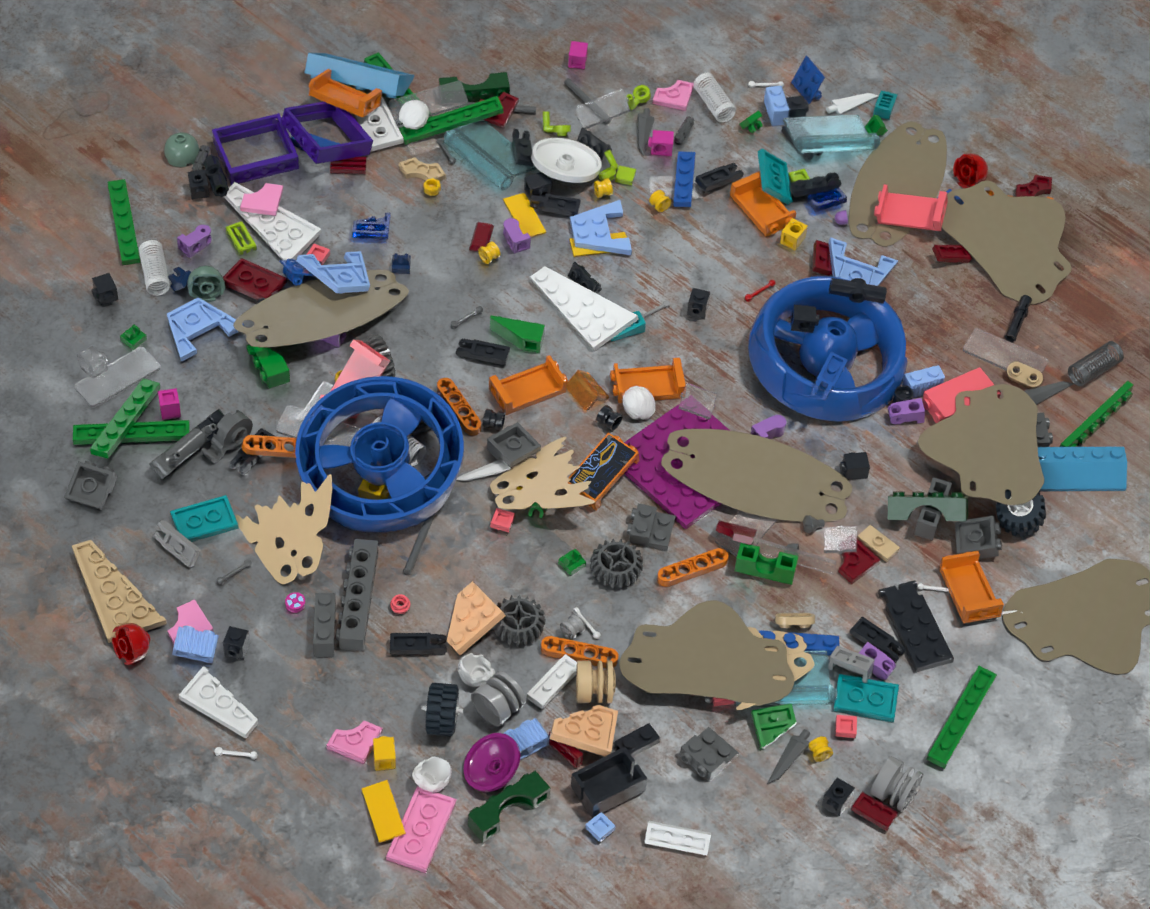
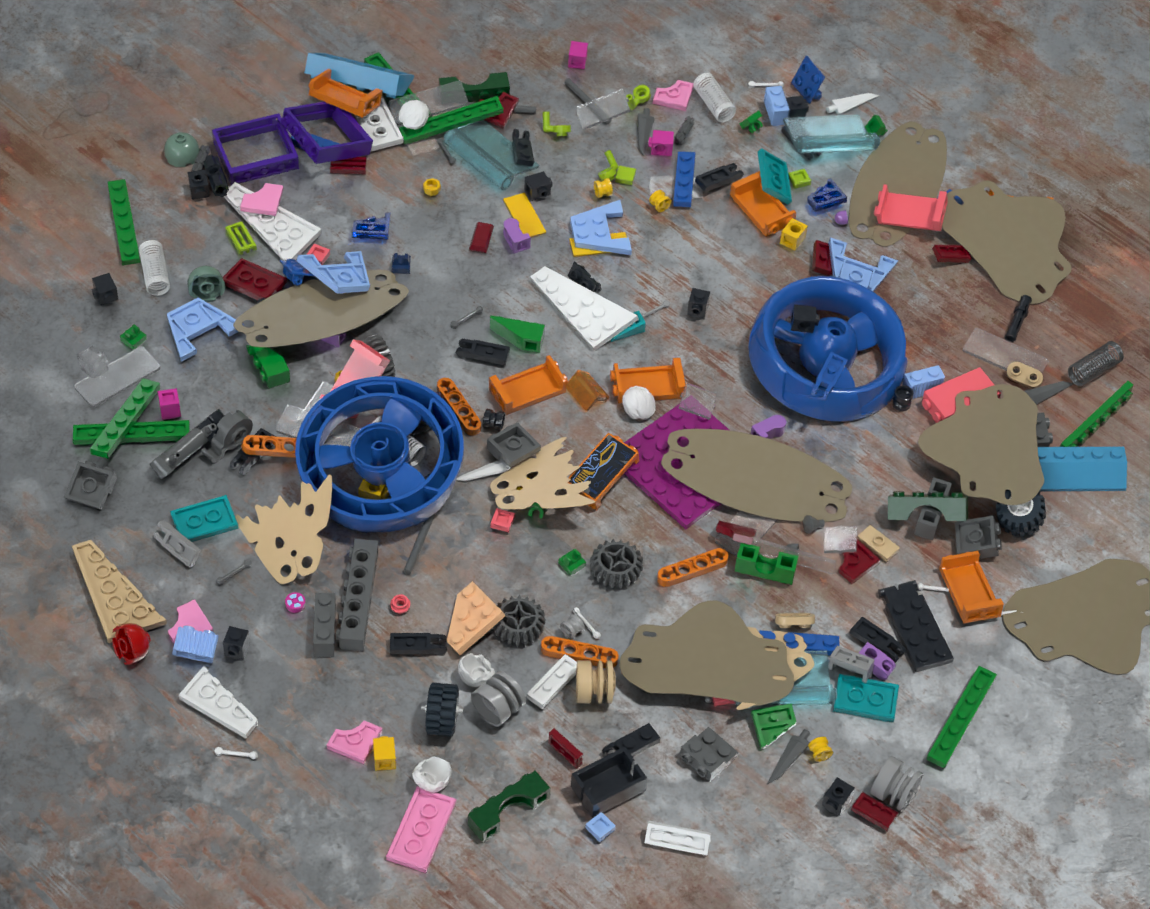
dark blue tile [168,267,191,291] -> none
medium lavender leg [177,225,212,258] -> none
yellow piece [361,780,406,843] -> none
tan tile [399,157,446,181] -> none
magenta dish [463,733,520,792] -> none
yellow wheel [478,241,501,264] -> none
light blue brick [504,718,549,760] -> none
black hinge [530,193,581,216] -> none
white dish [531,138,602,183] -> none
light nougat plate [549,705,618,756] -> none
black hinge [577,127,612,160] -> none
black wheel [596,405,623,431] -> none
dark grey plate [627,503,676,551] -> none
red hinge [745,280,776,302] -> none
black hinge [790,173,842,198] -> none
black piece [828,278,887,304] -> none
coral plate [835,715,857,738] -> none
black brick [839,452,870,480] -> none
teal slope [873,90,898,120] -> none
medium lavender leg [888,398,925,425] -> none
red cylinder [953,153,988,188] -> none
dark red tile [1015,175,1052,197] -> none

